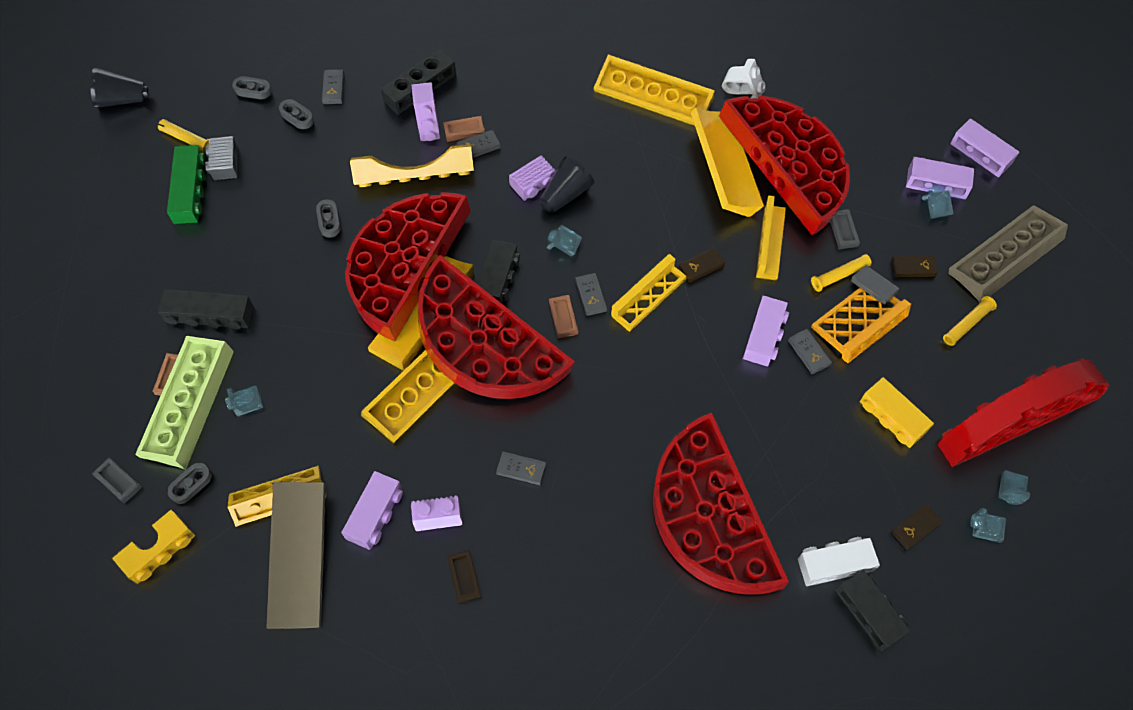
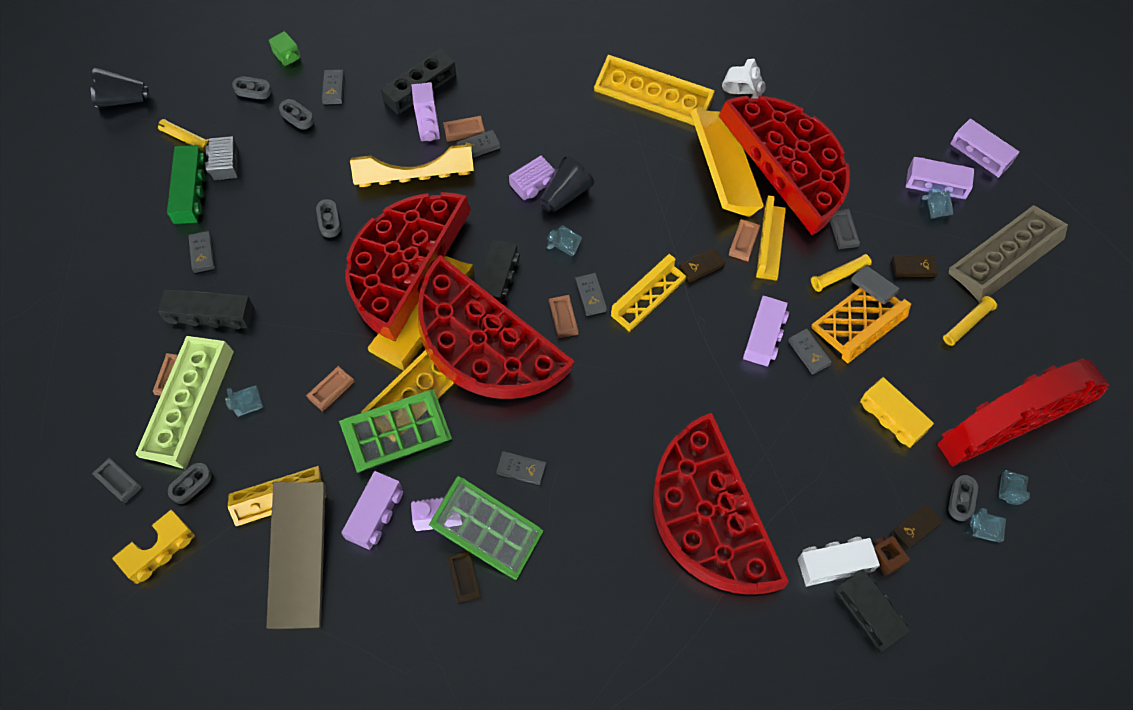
none -> dark grey tile [188,231,215,273]
none -> bright green brick [269,31,301,66]
none -> nougat tile [306,366,355,412]
none -> bright green piece [339,389,452,473]
none -> clear piece [428,476,543,580]
none -> nougat tile [728,219,760,261]
none -> reddish brown brick [872,536,910,577]
none -> dark grey plate [948,475,978,521]

